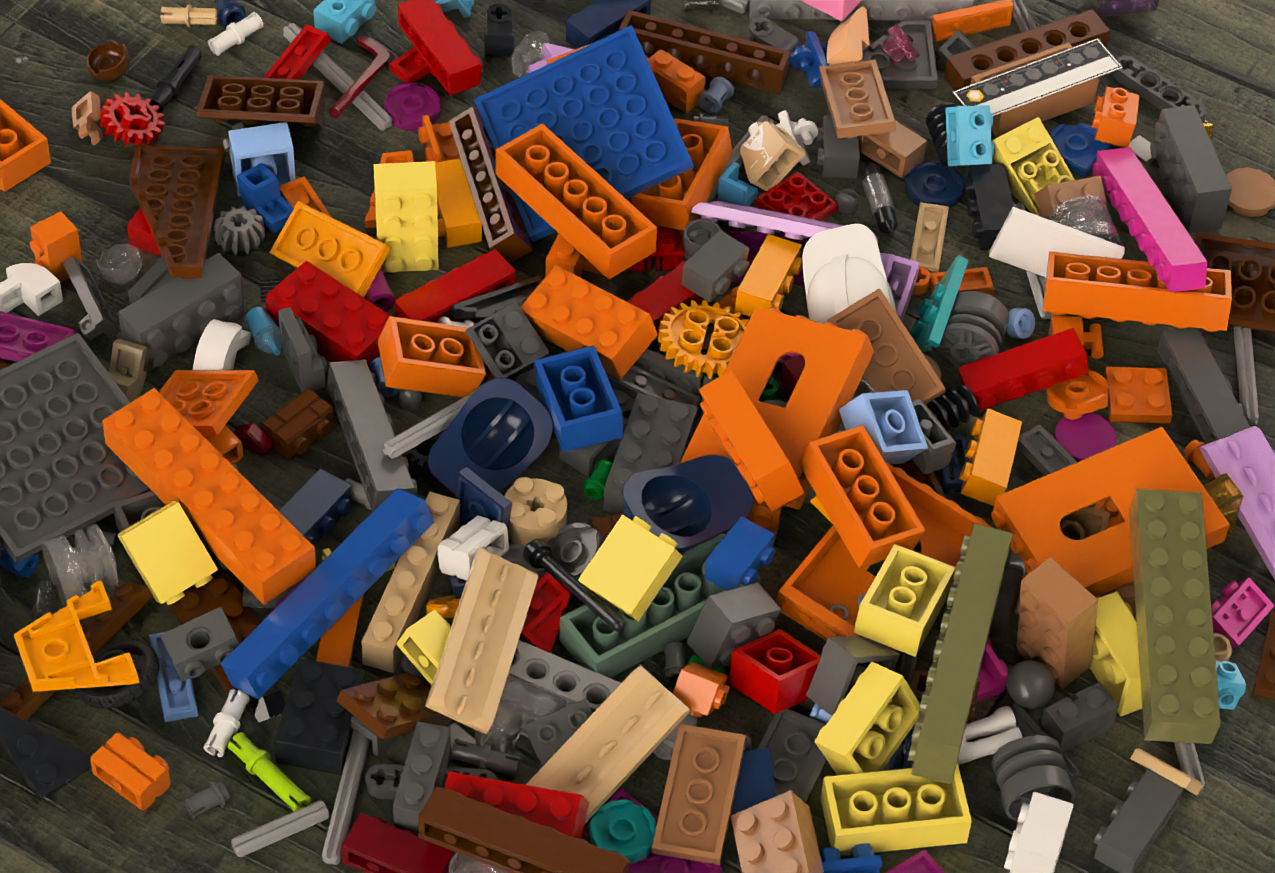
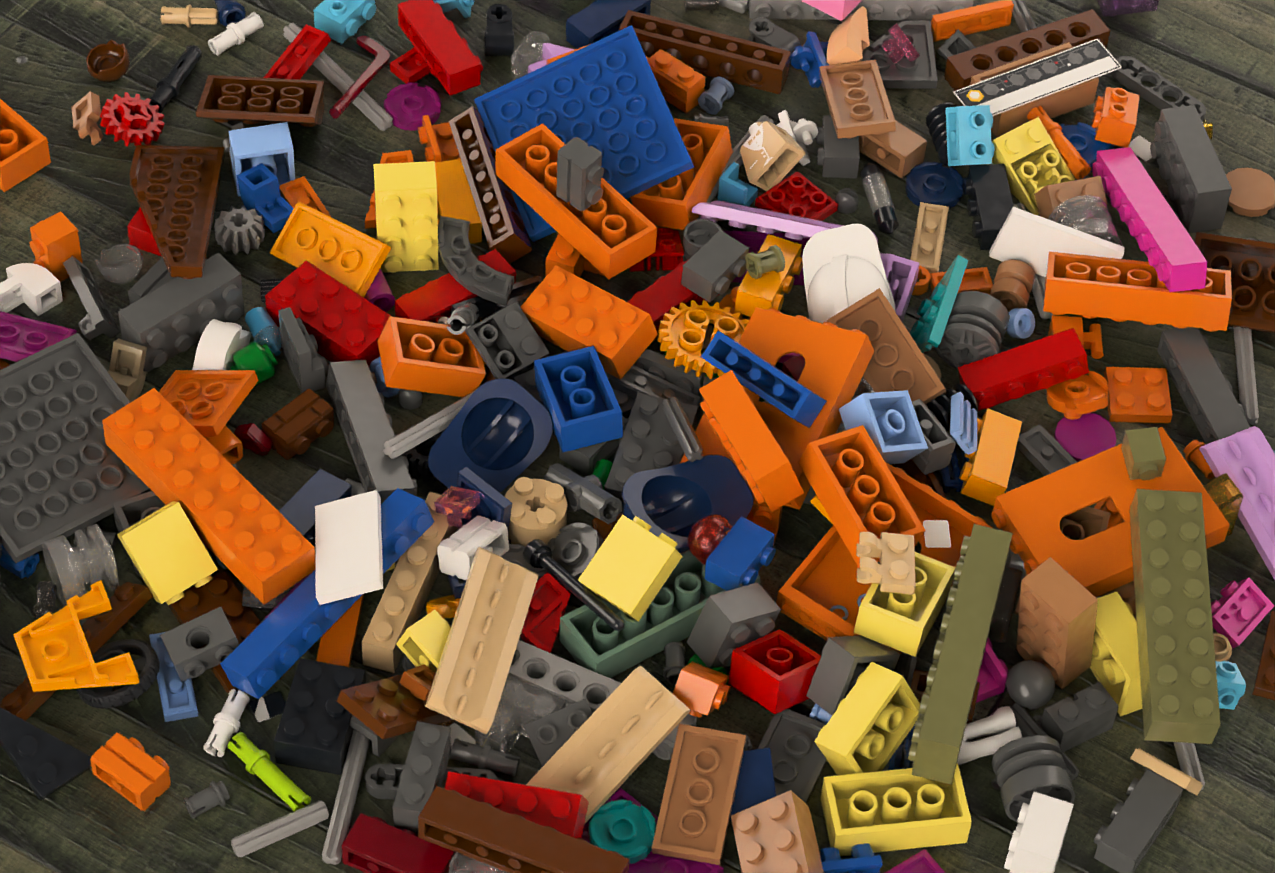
none -> green head [230,341,278,387]
none -> white tile [315,490,383,605]
none -> dark orange plate [399,665,436,701]
none -> clear pink tile [434,486,480,528]
none -> dark grey tile [438,216,514,305]
none -> dark grey pin [447,303,479,335]
none -> dark grey piece [544,463,622,524]
none -> dark grey brick [556,137,604,211]
none -> dark grey axle [662,397,704,462]
none -> clear red hair [687,514,732,565]
none -> blue brick [701,331,827,428]
none -> olive bush [745,245,785,279]
none -> tan plate [856,532,916,595]
none -> white sticker [923,520,951,548]
none -> light blue tile [950,391,977,455]
none -> medium nougat wheel [990,260,1035,313]
none -> orange pin [1027,106,1091,180]
none -> olive brick [1121,427,1166,480]

